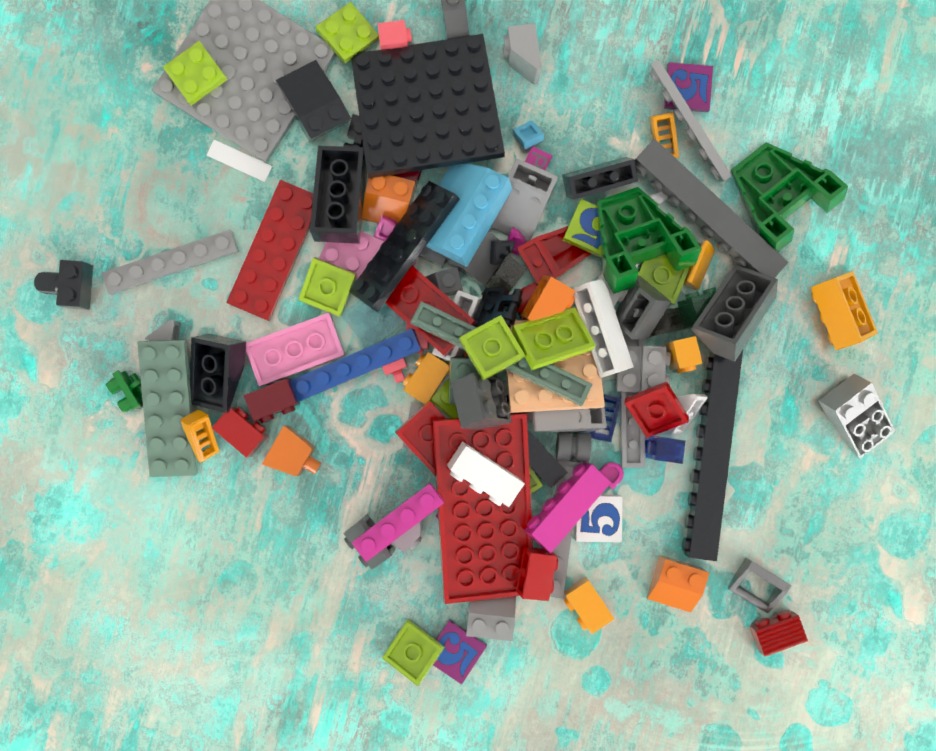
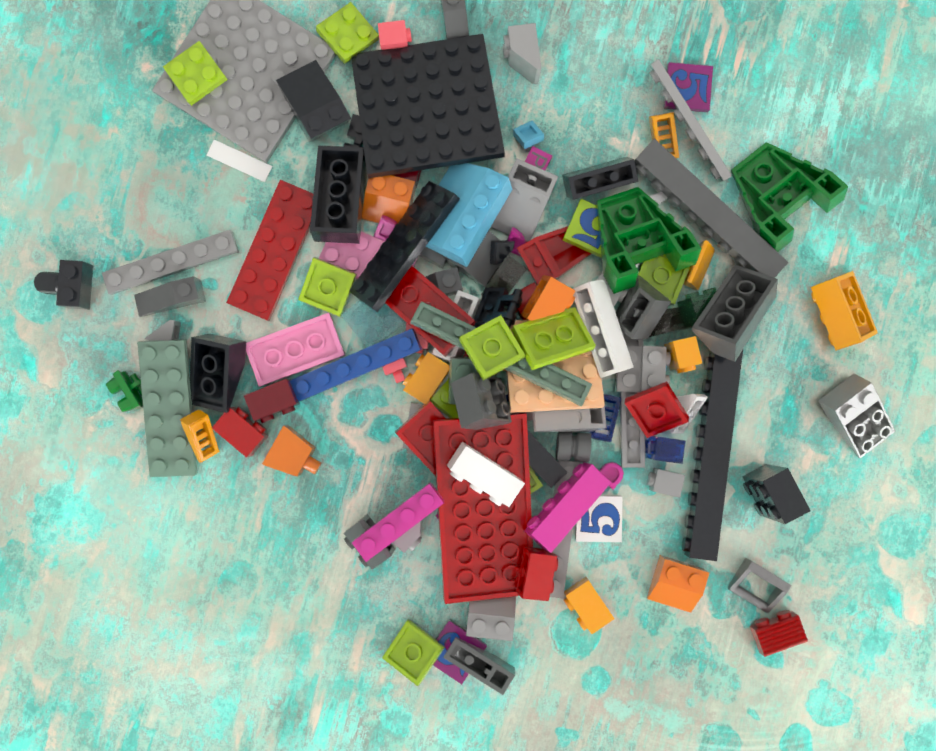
none -> dark grey slope [134,276,206,317]
none -> dark grey slope [443,637,515,695]
none -> light grey brick [647,468,685,498]
none -> black brick [742,464,811,524]

